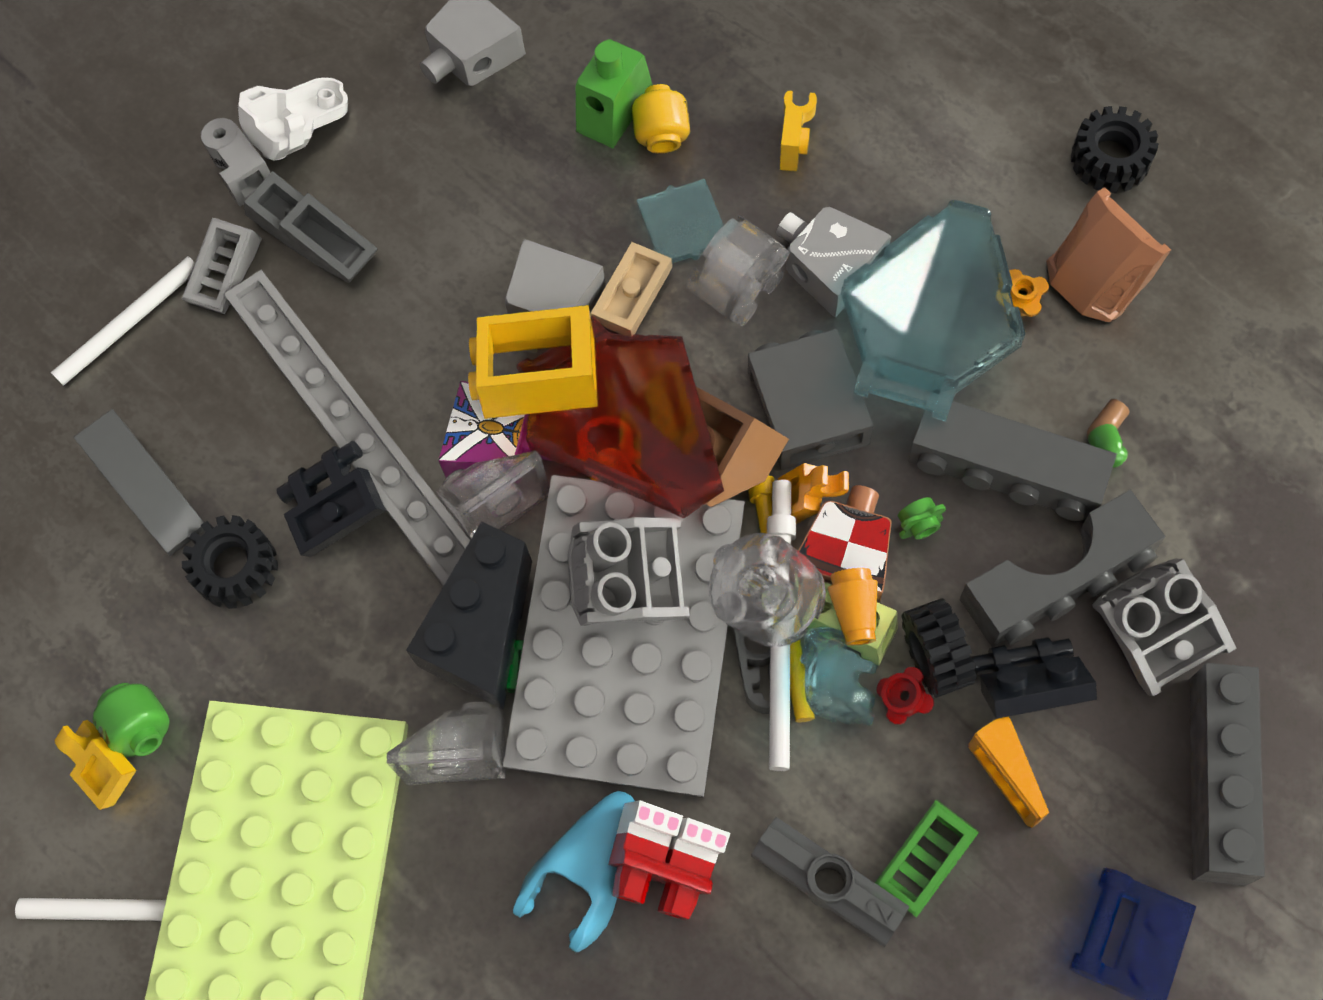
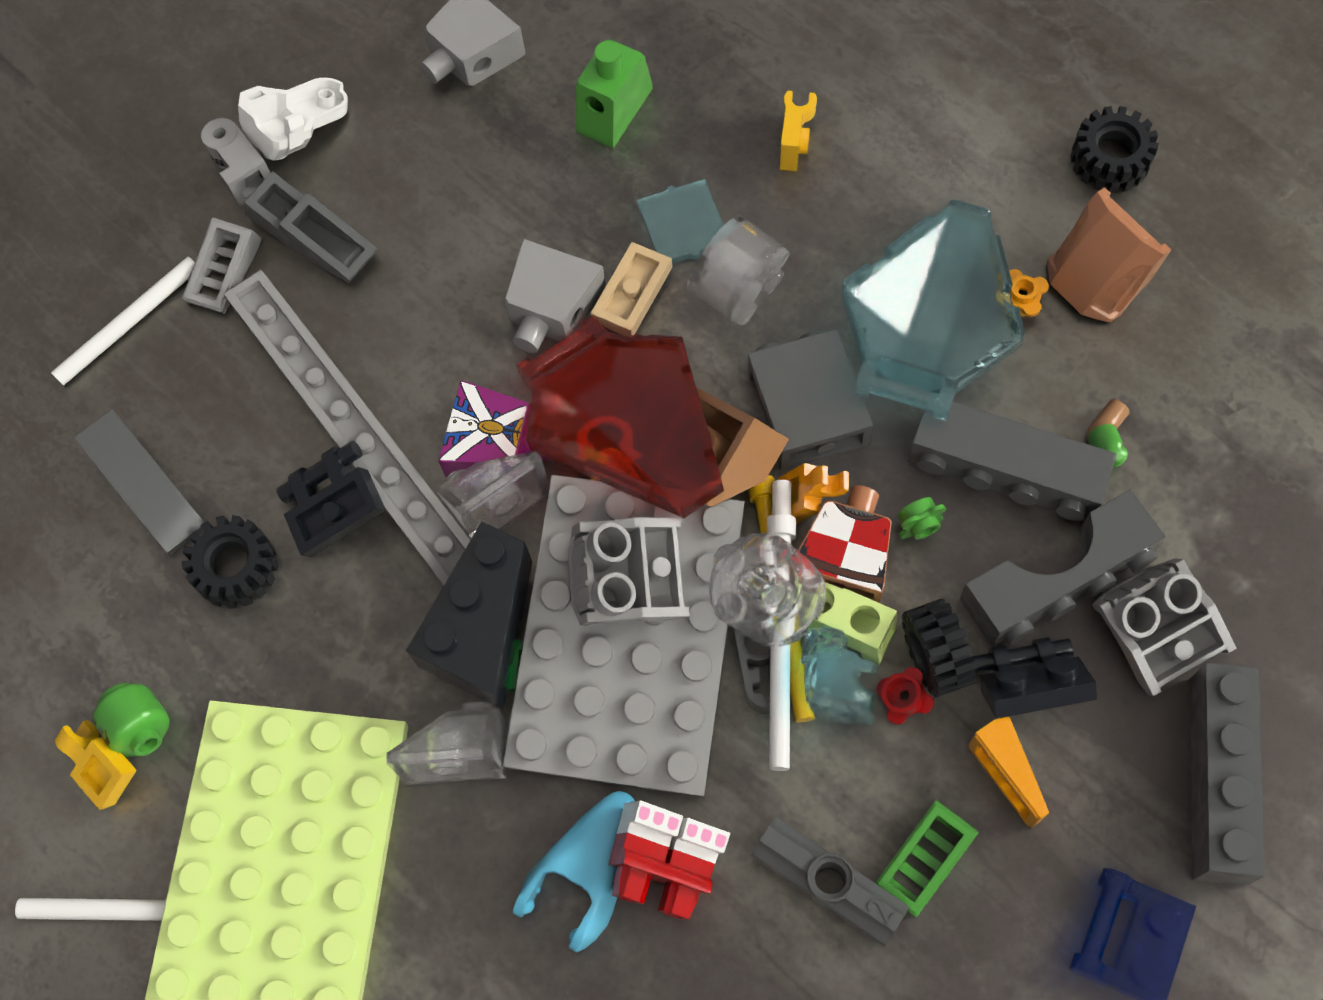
yellow window [468,305,598,419] -> none
yellow head [632,84,690,153] -> none
light grey torso [776,207,891,318] -> none
light orange cone [827,568,878,646] -> none

